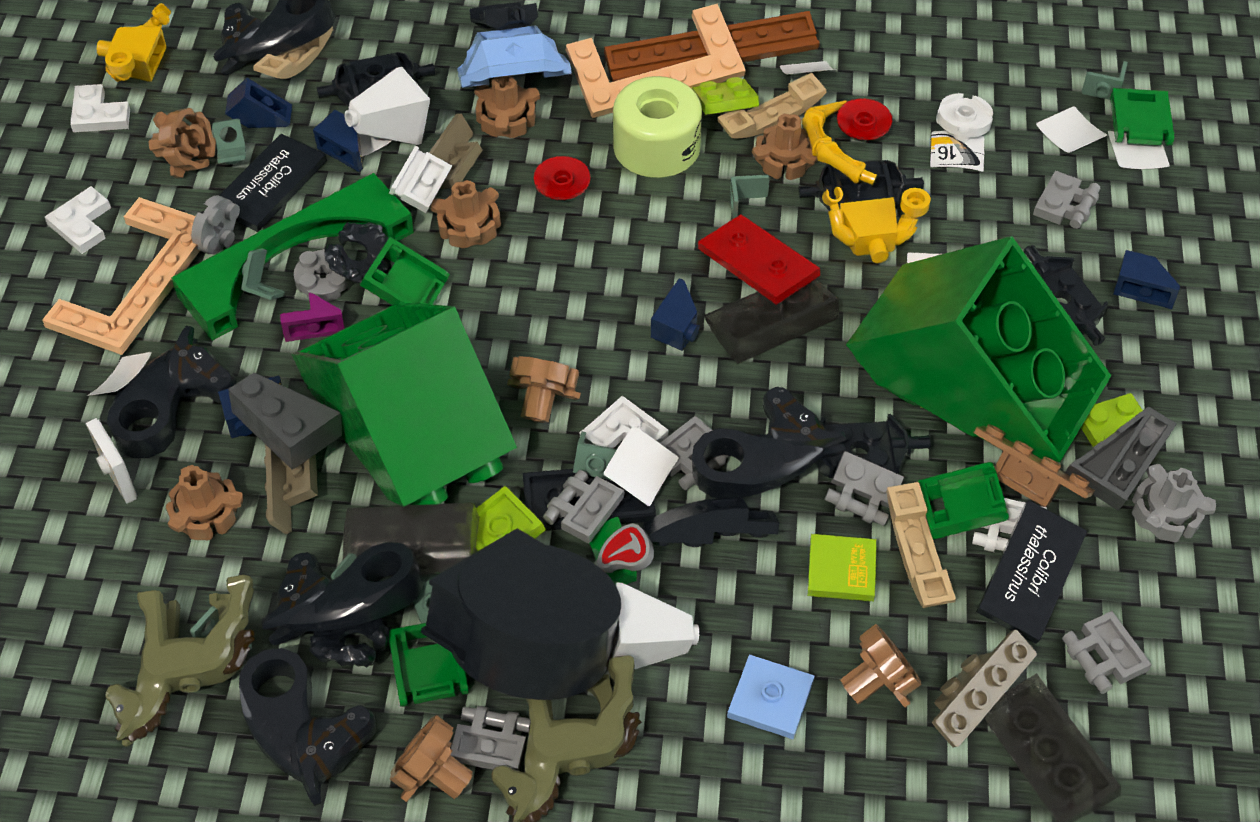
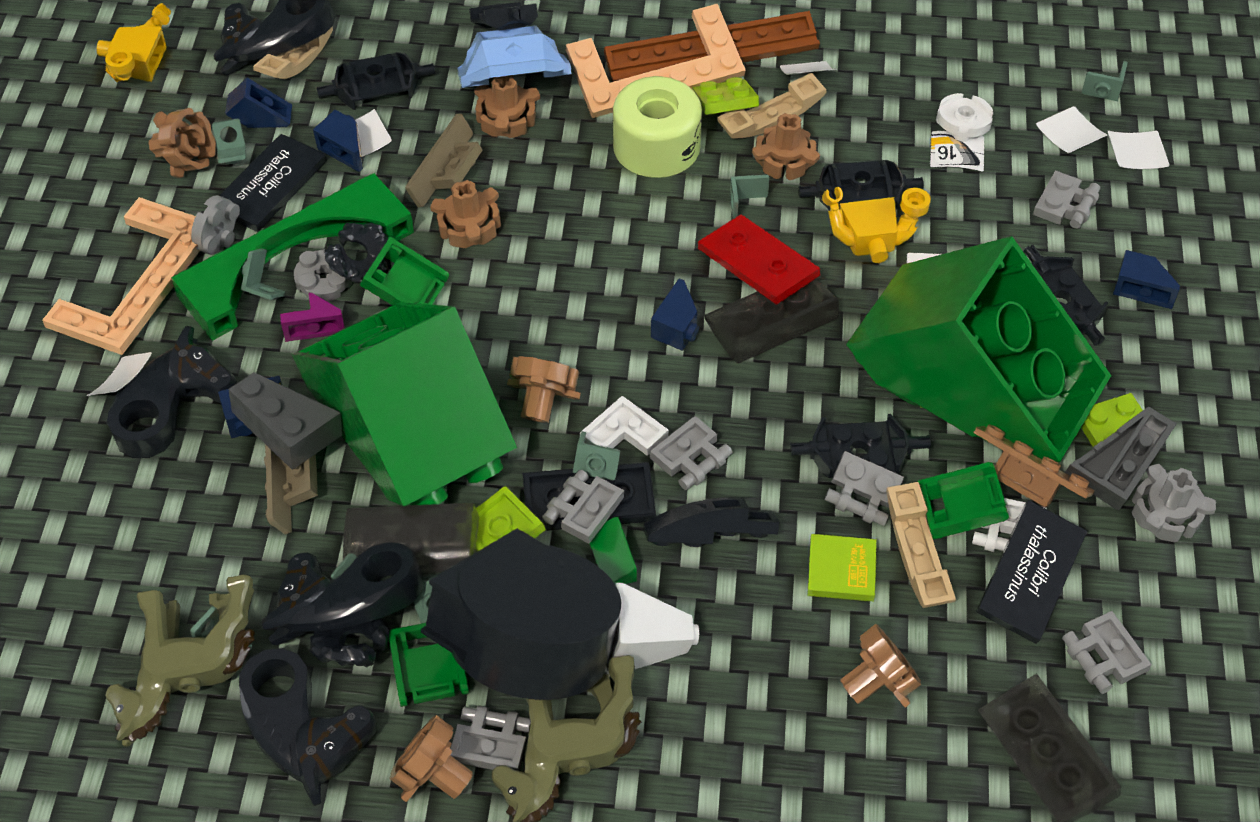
white plate [45,186,111,254] -> none
white plate [70,84,130,132] -> none
white plate [86,418,137,504] -> none
medium nougat piece [166,465,244,541] -> none
white slope [345,67,430,145] -> none
white plate [389,146,452,213] -> none
red dish [534,156,590,200] -> none
piece [594,523,654,573] -> none
white sticker [604,426,679,506] -> none
black animal [692,387,846,498] -> none
light blue plate [727,654,815,739] -> none
yellow animal [802,100,877,185] -> none
red dish [837,98,892,140] -> none
dark tan bracket [932,630,1037,747] -> none
green container [1110,88,1174,146] -> none

